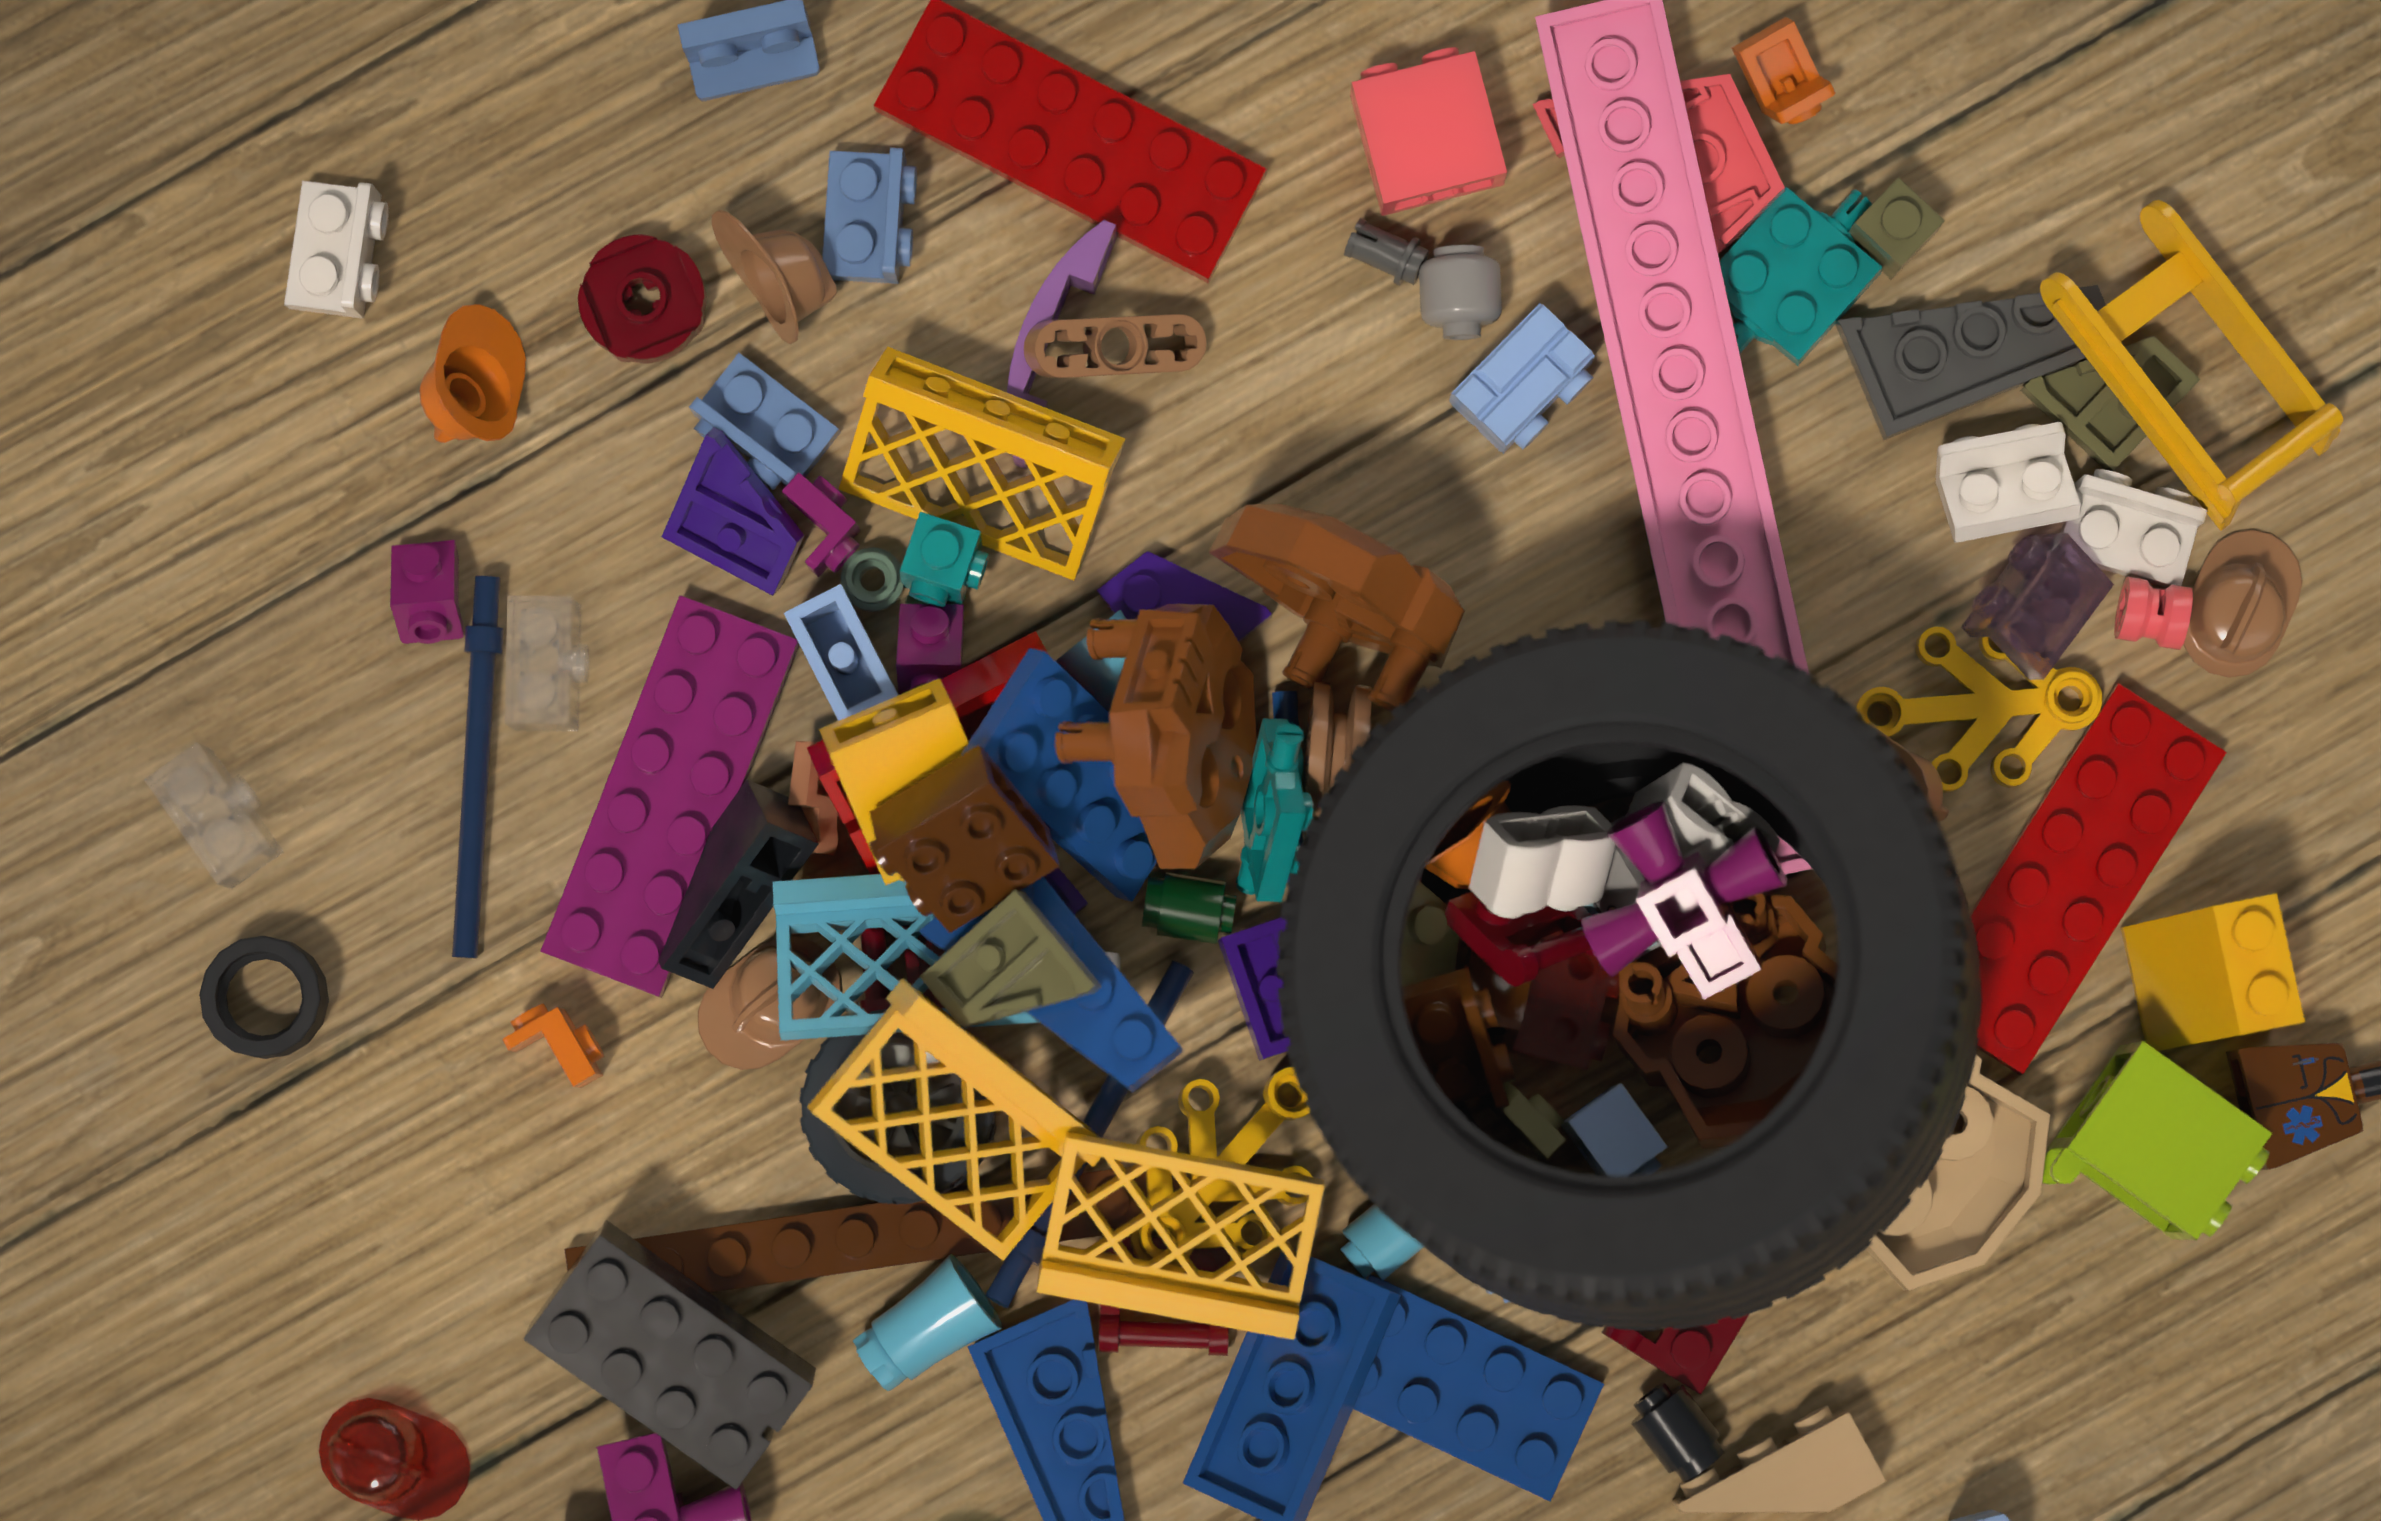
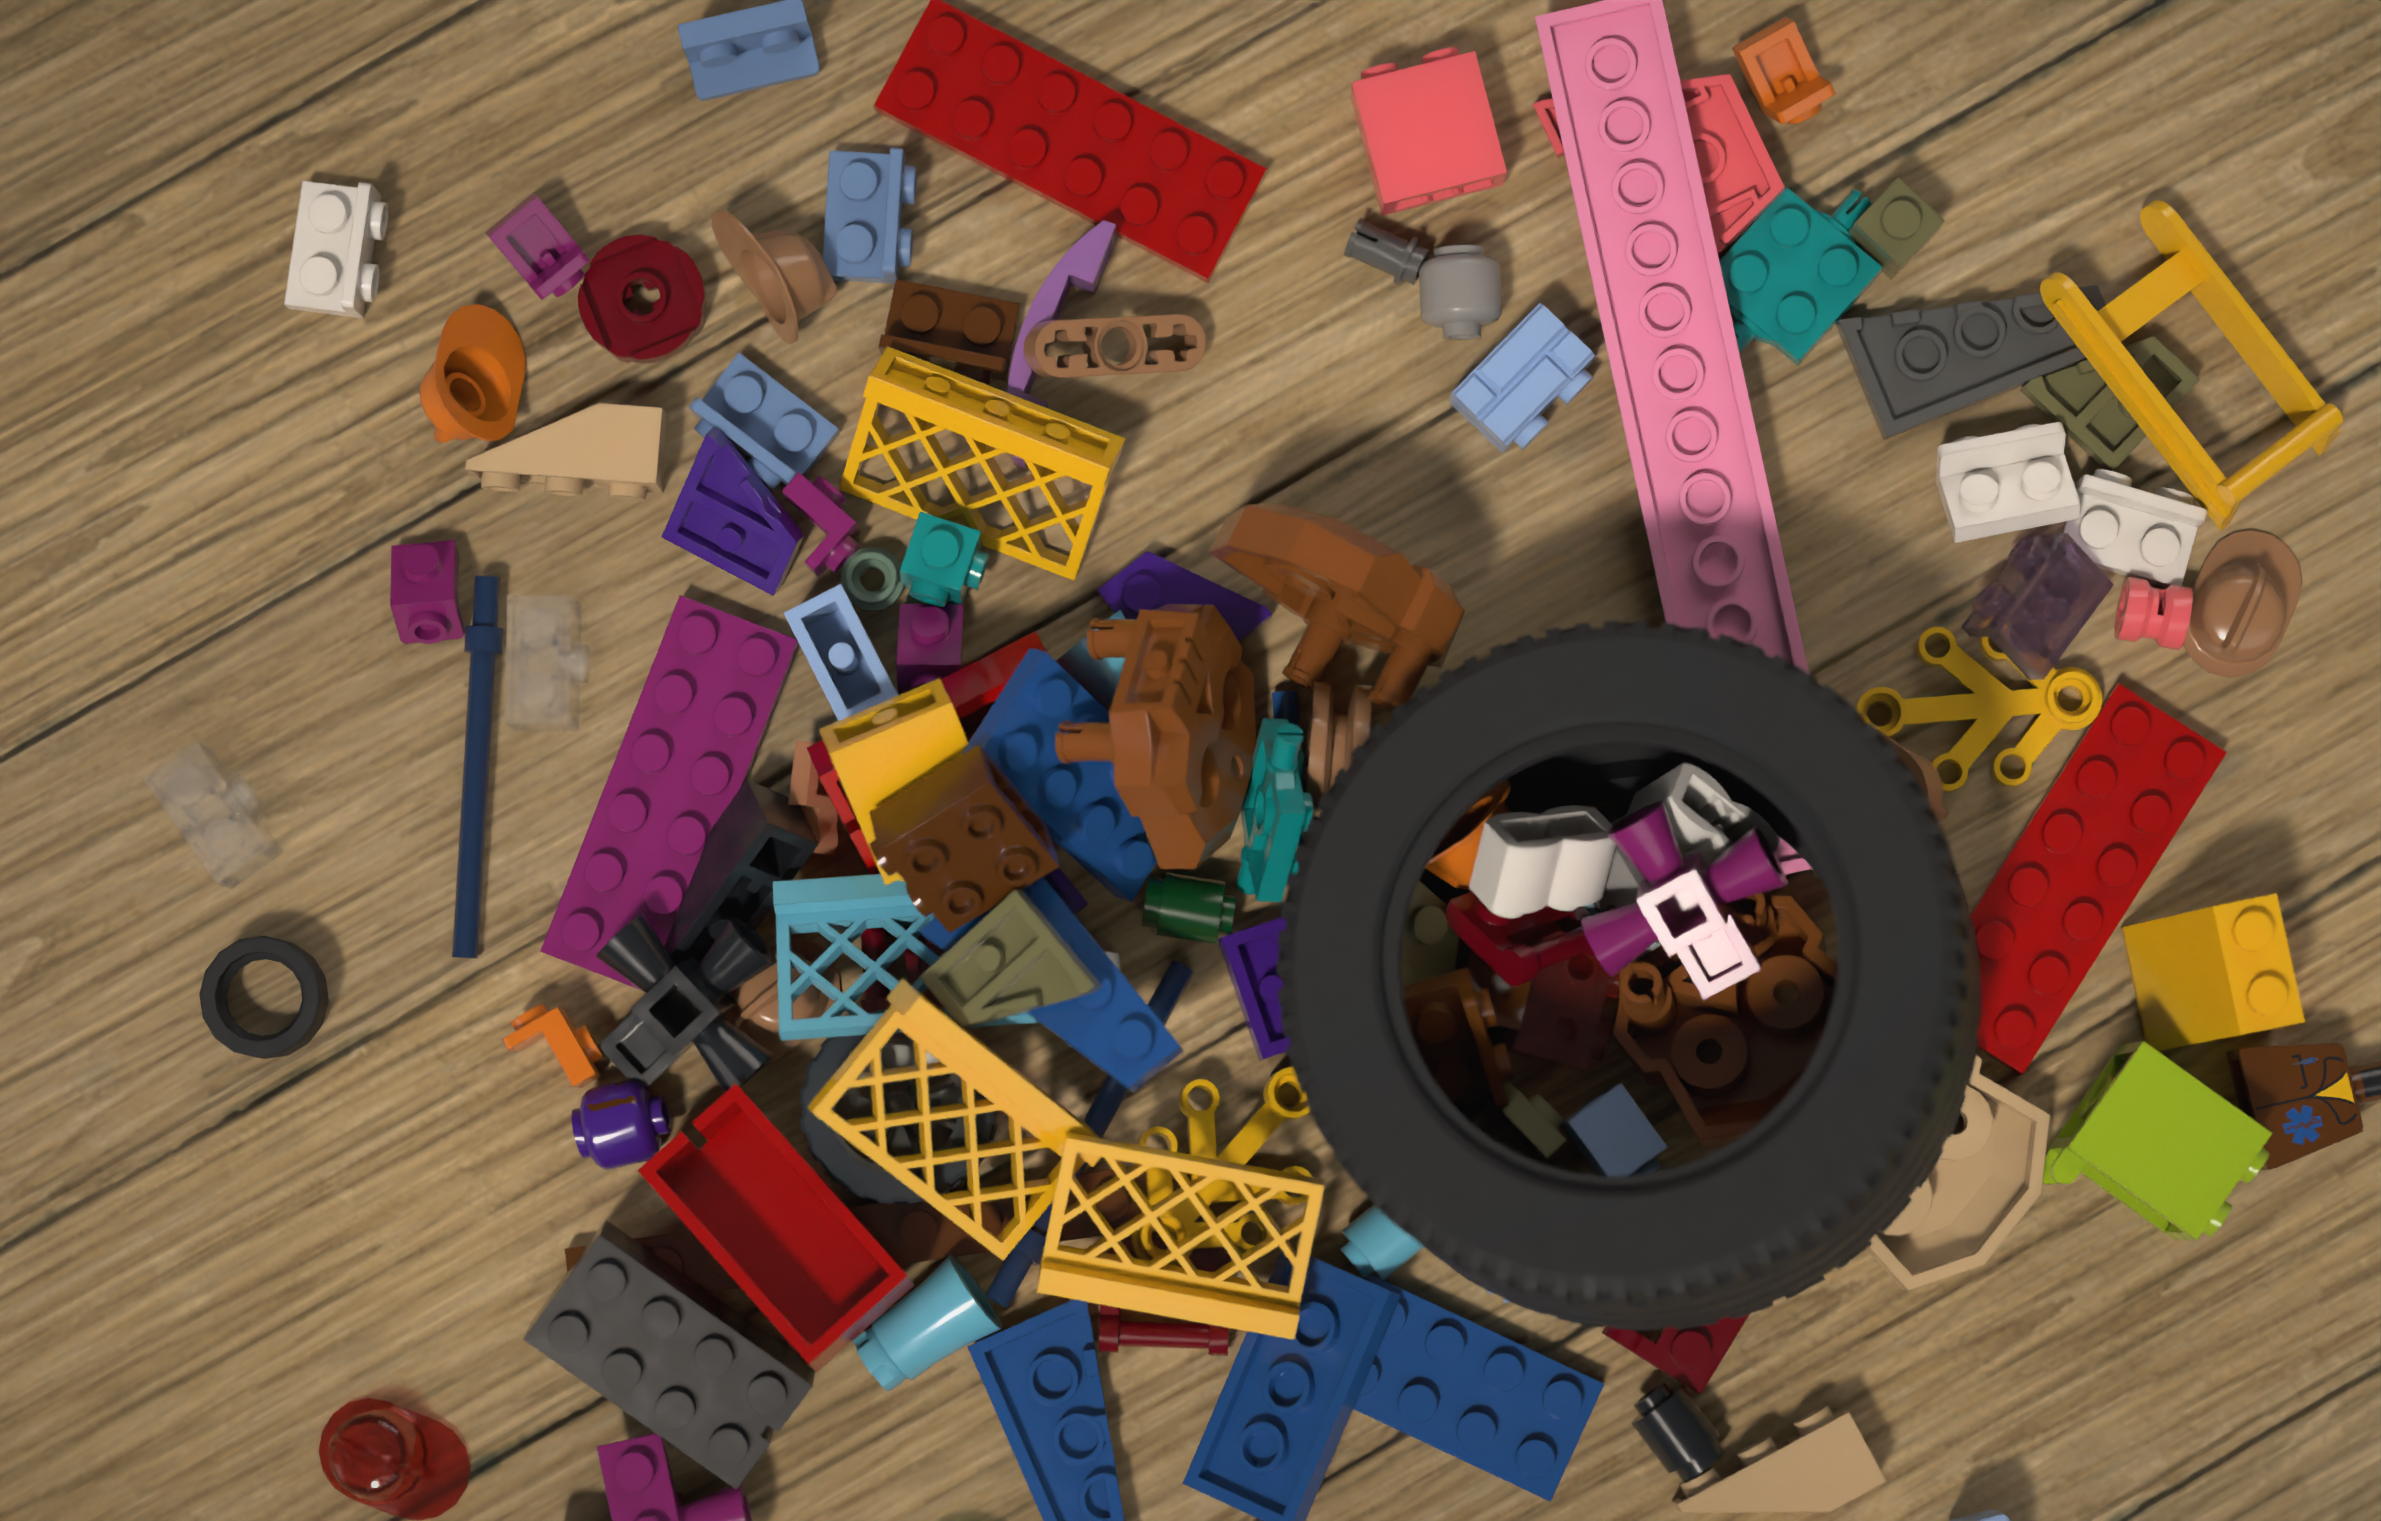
none -> tan slope [465,403,669,501]
none -> magenta bracket [485,192,590,300]
none -> dark purple head [571,1080,671,1170]
none -> black brick [596,913,777,1093]
none -> red piece [637,1083,914,1372]
none -> reddish brown bracket [878,279,1021,385]

